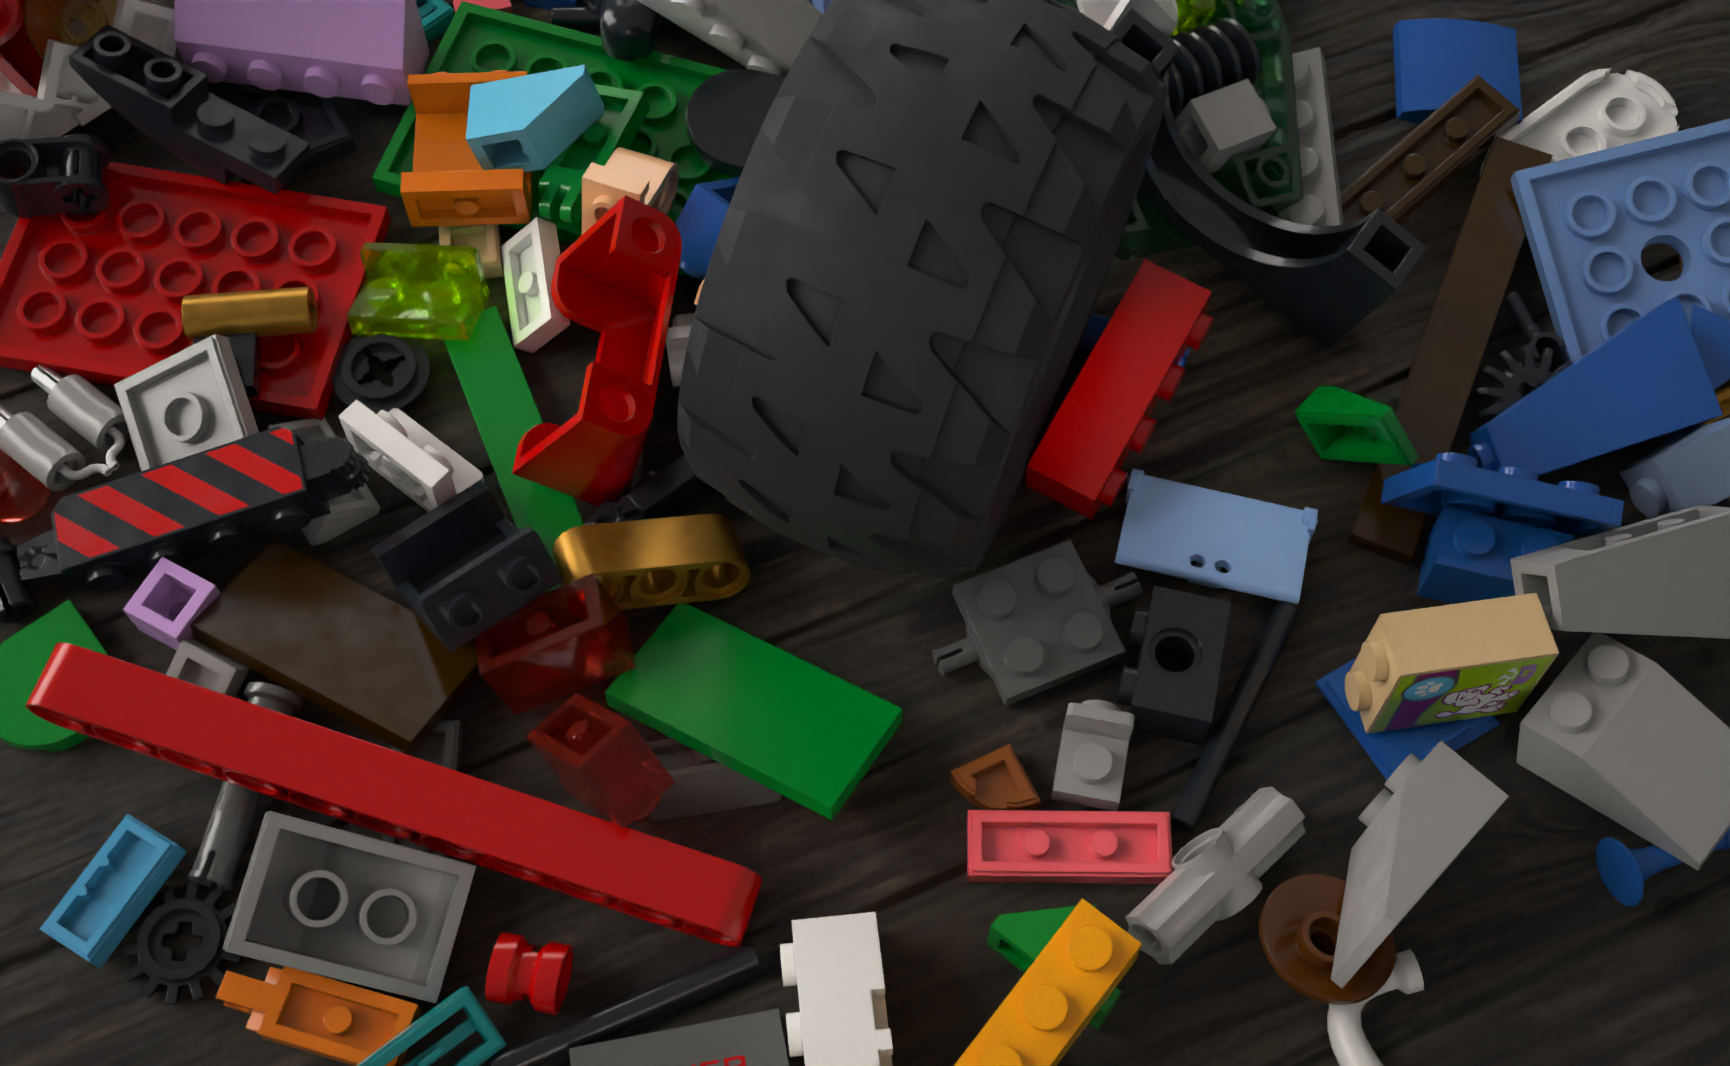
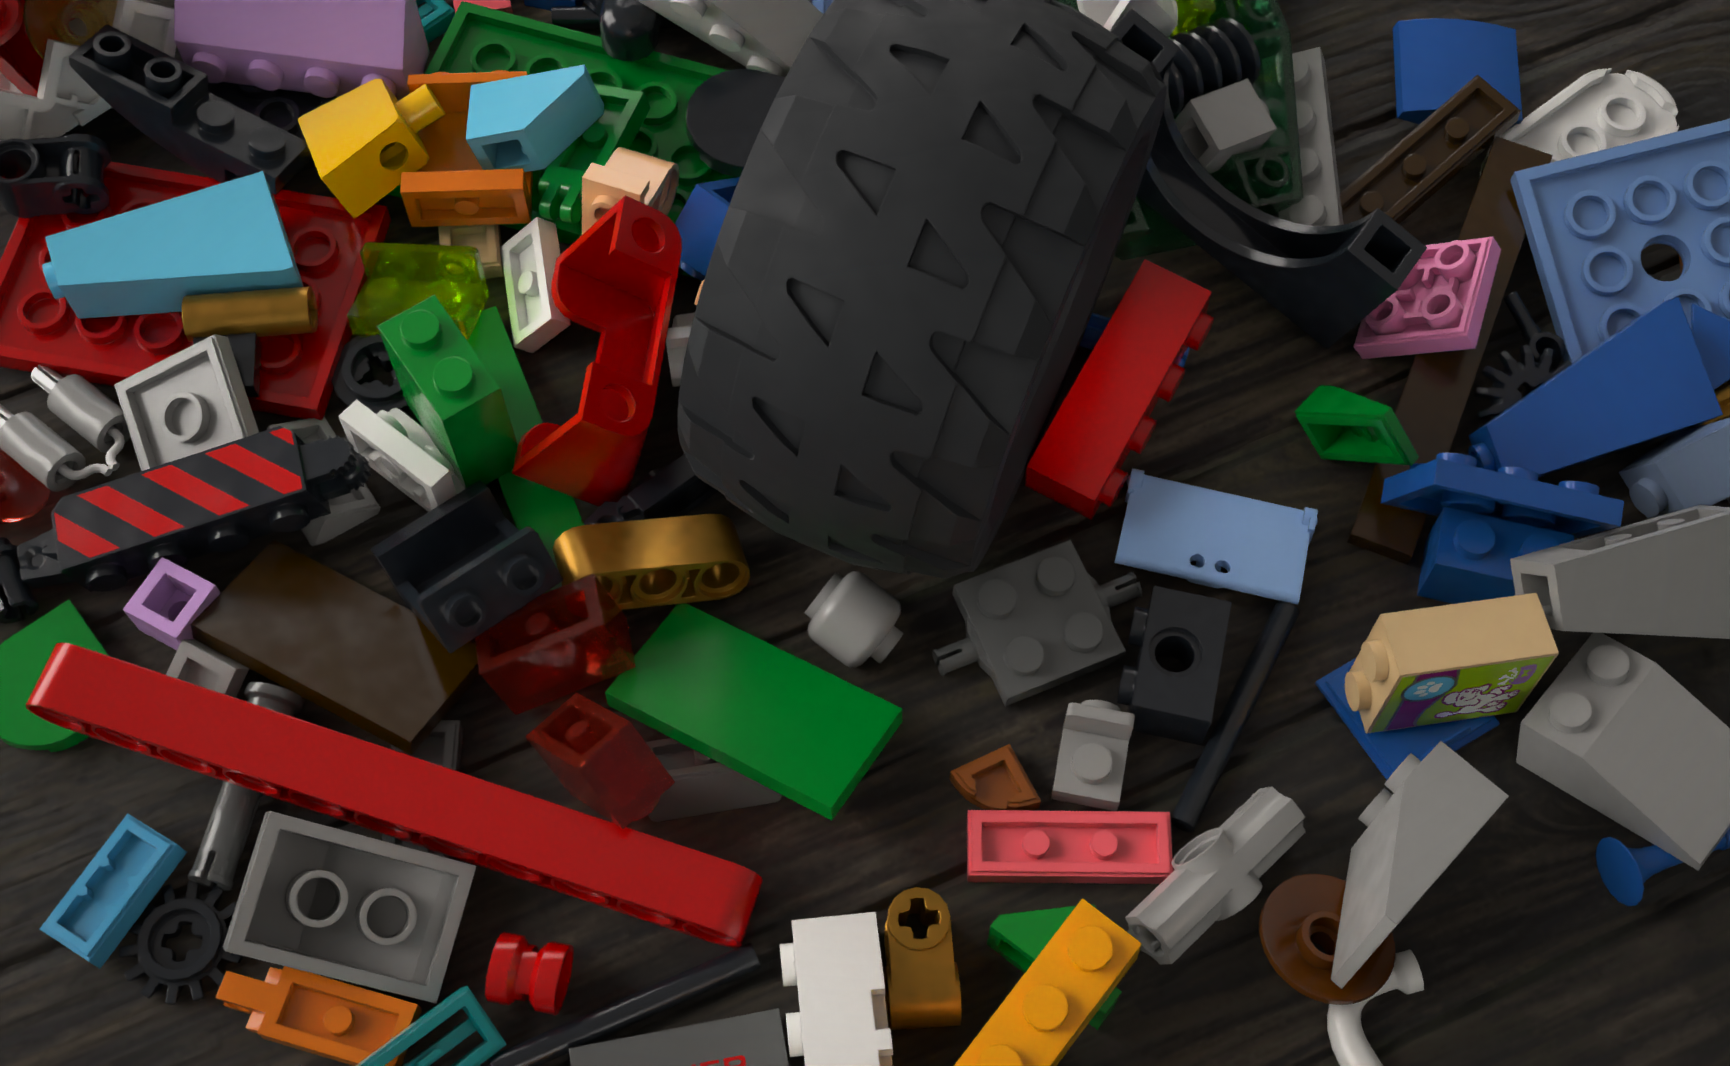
none -> medium azure slope [42,171,304,319]
none -> yellow torso [297,79,446,219]
none -> green brick [377,294,518,489]
none -> light grey head [804,571,903,668]
none -> pearl gold piece [884,887,961,1030]
none -> bright pink tile [1354,236,1501,359]

